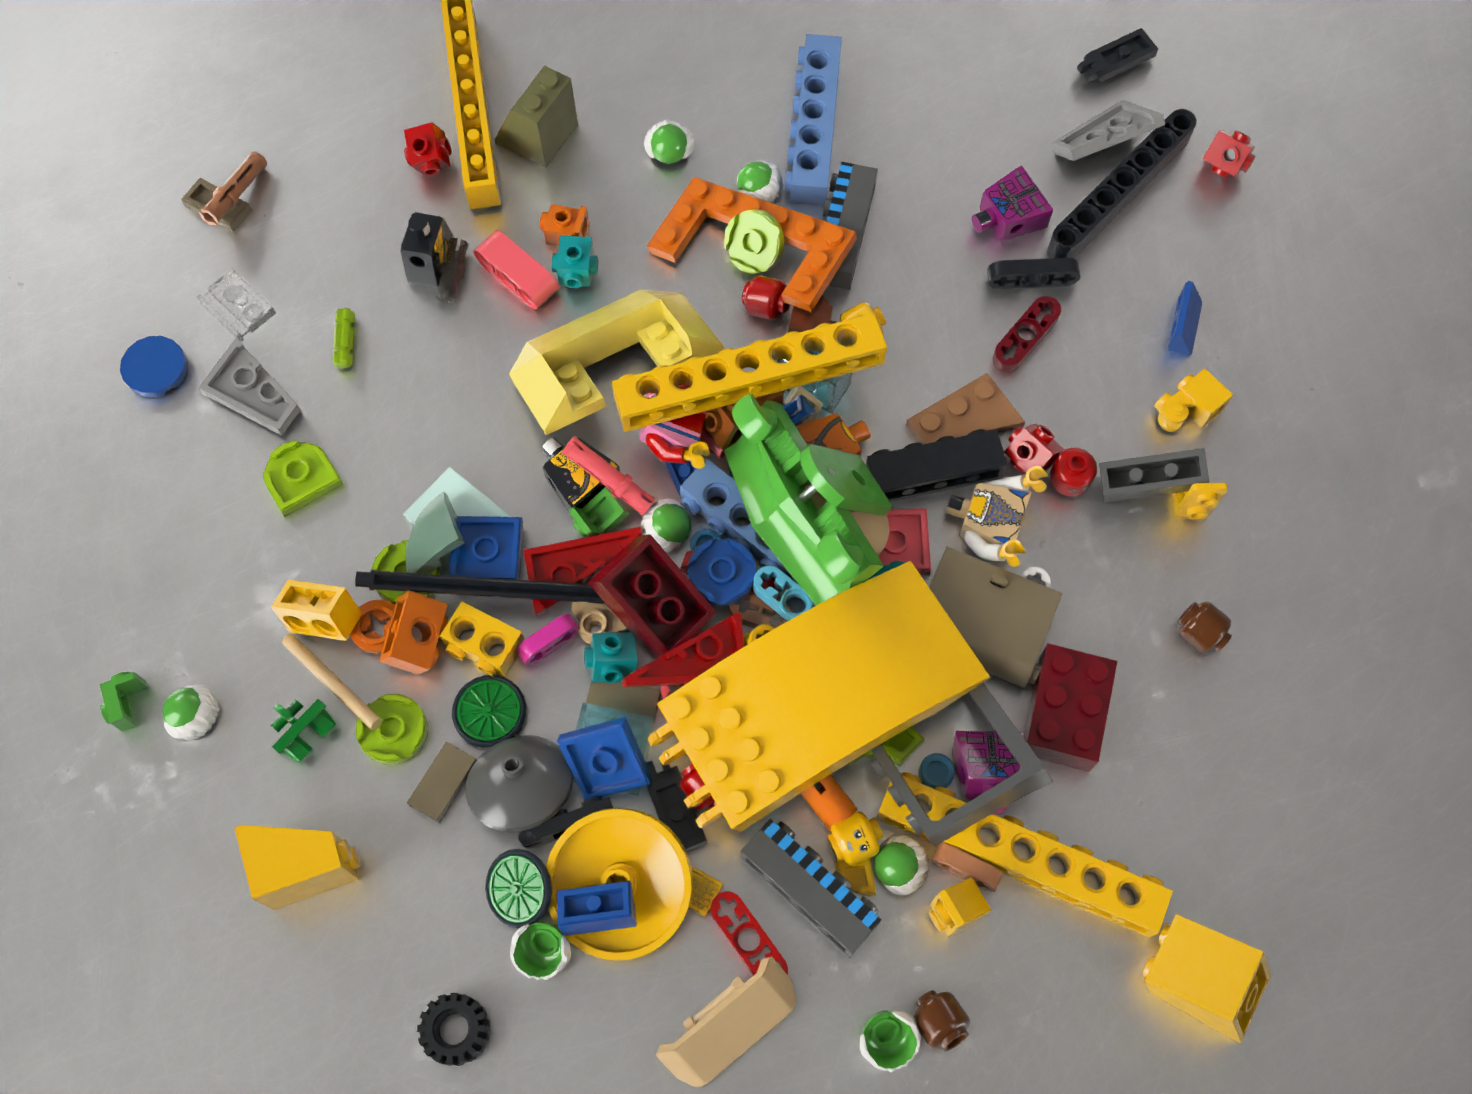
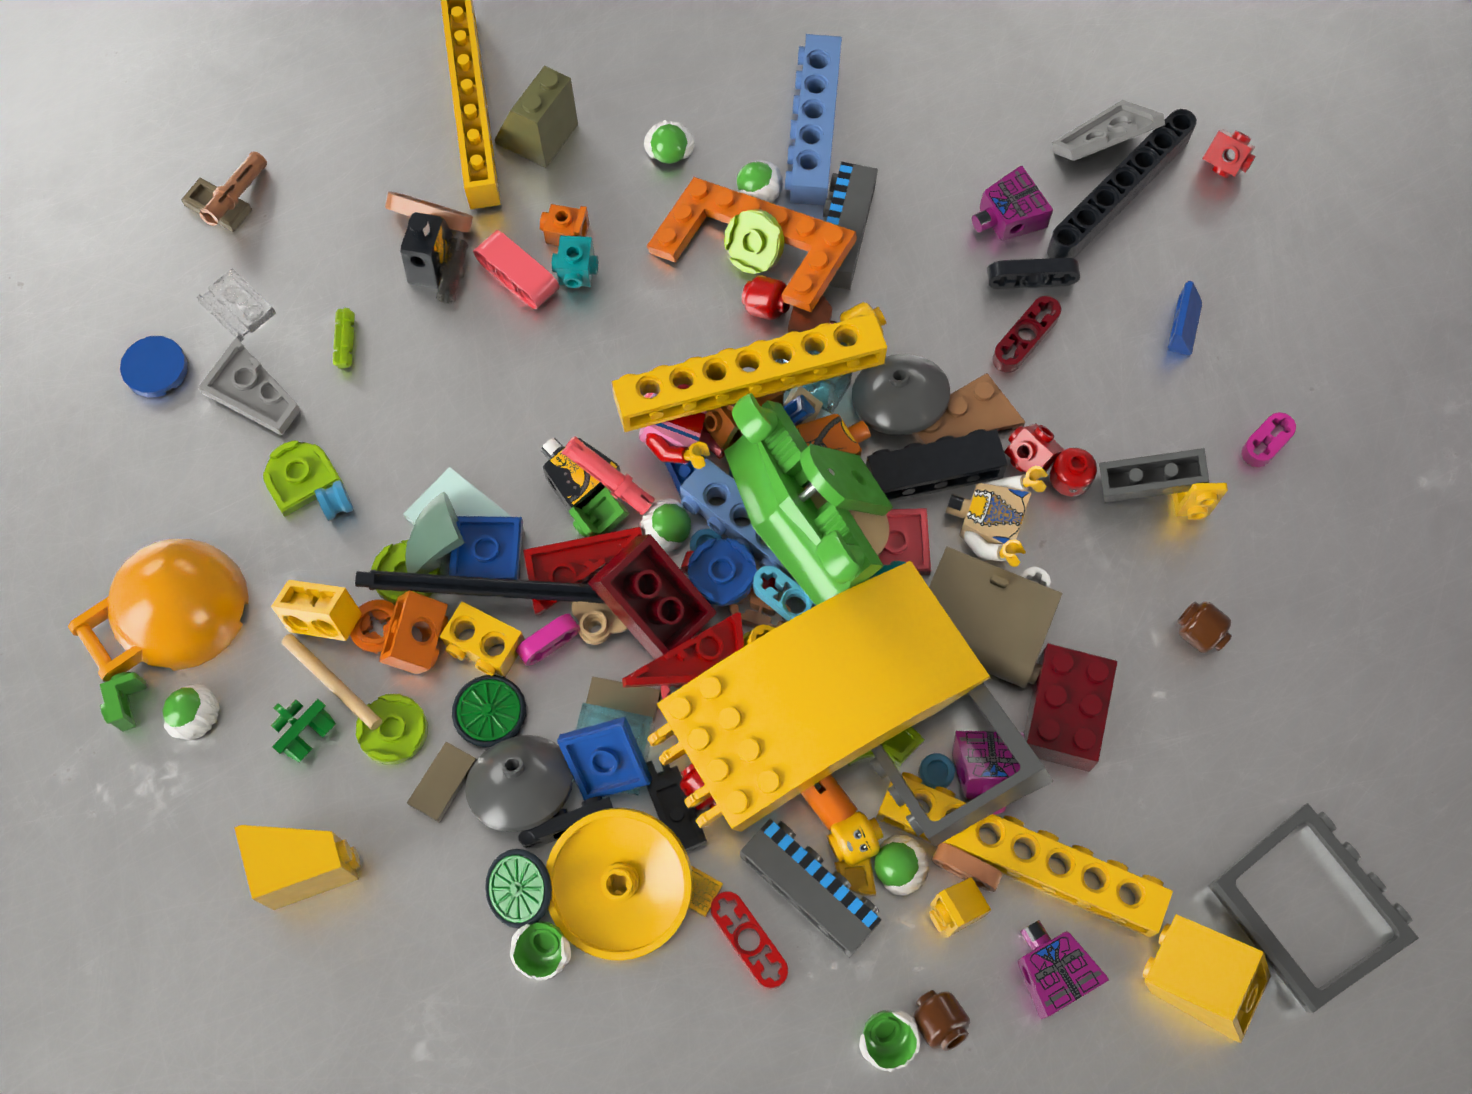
red brick [404,122,452,175] -> none
black tyre [417,993,491,1066] -> none
light yellow slope [509,289,724,435] -> none
blue slope [557,881,637,936] -> none
teal brick [584,632,638,684] -> none
tan piece [656,957,797,1087] -> none
black hinge [1077,28,1158,82] -> none
yellow brick [1154,368,1233,432] -> none
none -> light orange windscreen [68,539,249,682]
none -> dark azure wheel [314,480,354,521]
none -> nougat beam [385,192,473,232]
none -> dark grey dish [852,354,950,435]
none -> magenta torso [1017,920,1109,1020]
none -> dark grey windscreen [1208,803,1419,1013]
none -> dark pink beam [1241,412,1296,467]

